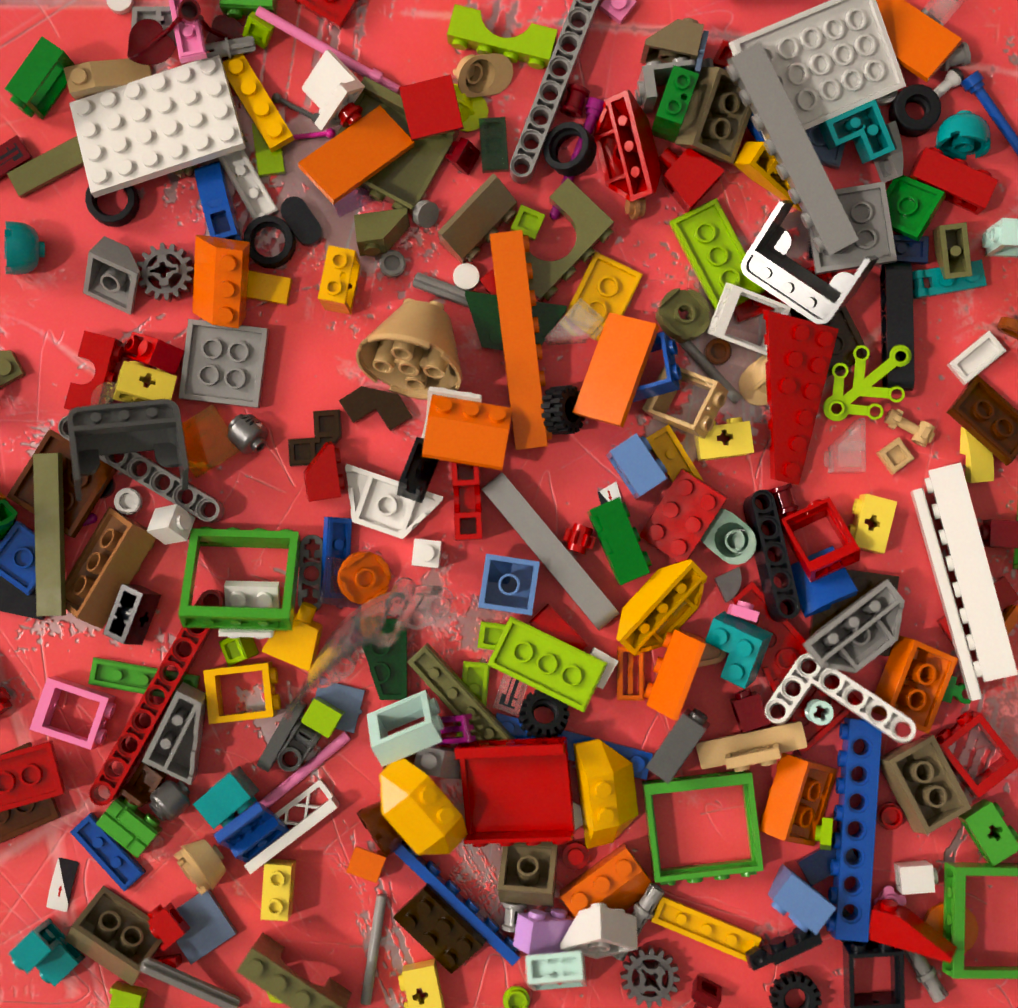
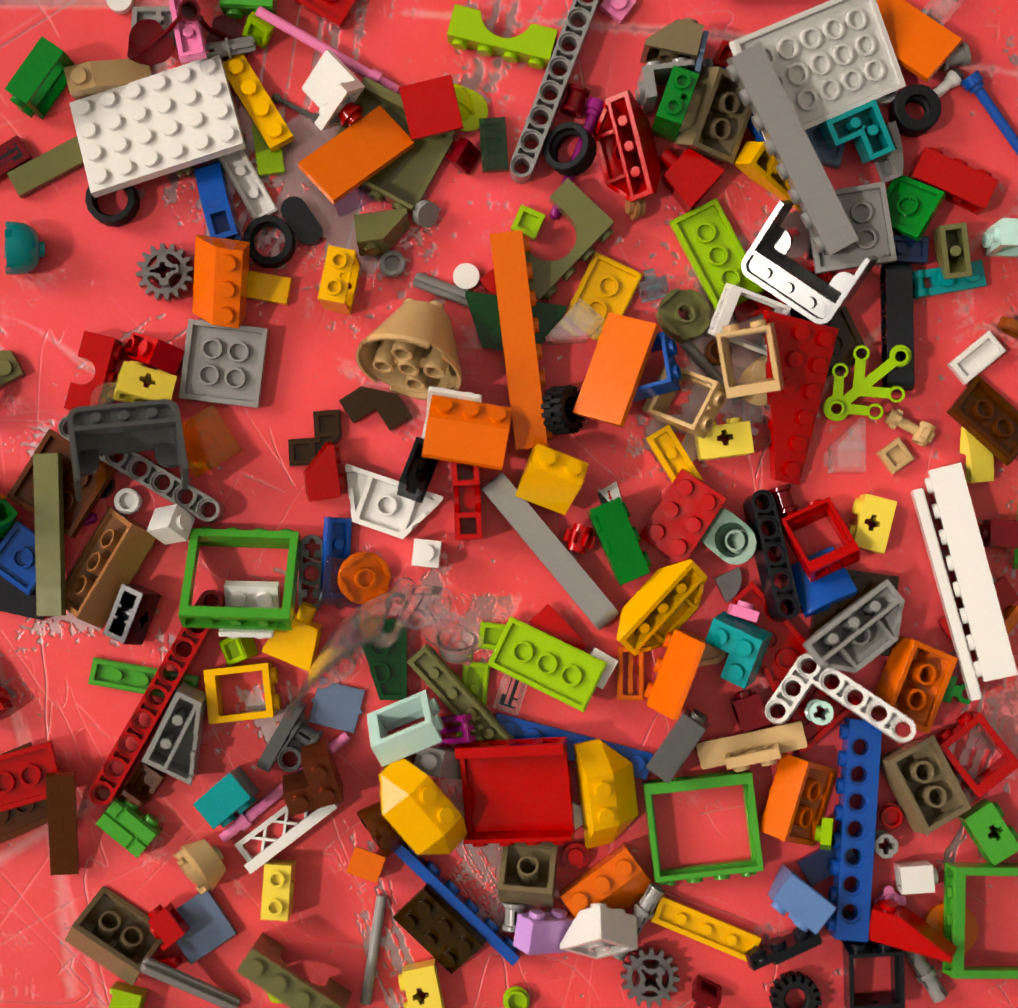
teal brick [8,918,85,987] -> none
bright pink window [30,676,116,750] -> none
sticker [46,858,79,912] -> none
blue tile [70,812,146,892] -> none
light grey slope [83,236,140,315] -> none
flat silver head [149,780,190,821] -> none
blue slope [214,801,289,863] -> none
flat silver head [228,414,268,454] -> none
dark pink hinge [290,128,336,143] -> none
lime panel [301,696,345,738] -> none
dark tan slope [438,173,517,264] -> none
tan piece [453,53,513,98] -> none
medium blue slope [478,554,540,616] -> none
black tyre [519,690,569,738] -> none
light aqua window [525,951,587,991] -> none
medium blue slope [606,433,667,499] -> none
teal cylinder [935,110,991,160] -> none
none -> reddish brown tile [46,772,80,875]
none -> copper brick [282,740,343,816]
none -> clear piece [422,618,483,666]
none -> yellow slope [515,443,589,515]
none -> clear light blue tile [639,268,668,303]
none -> tan window [716,319,784,399]
none -> light grey bush [874,830,899,859]

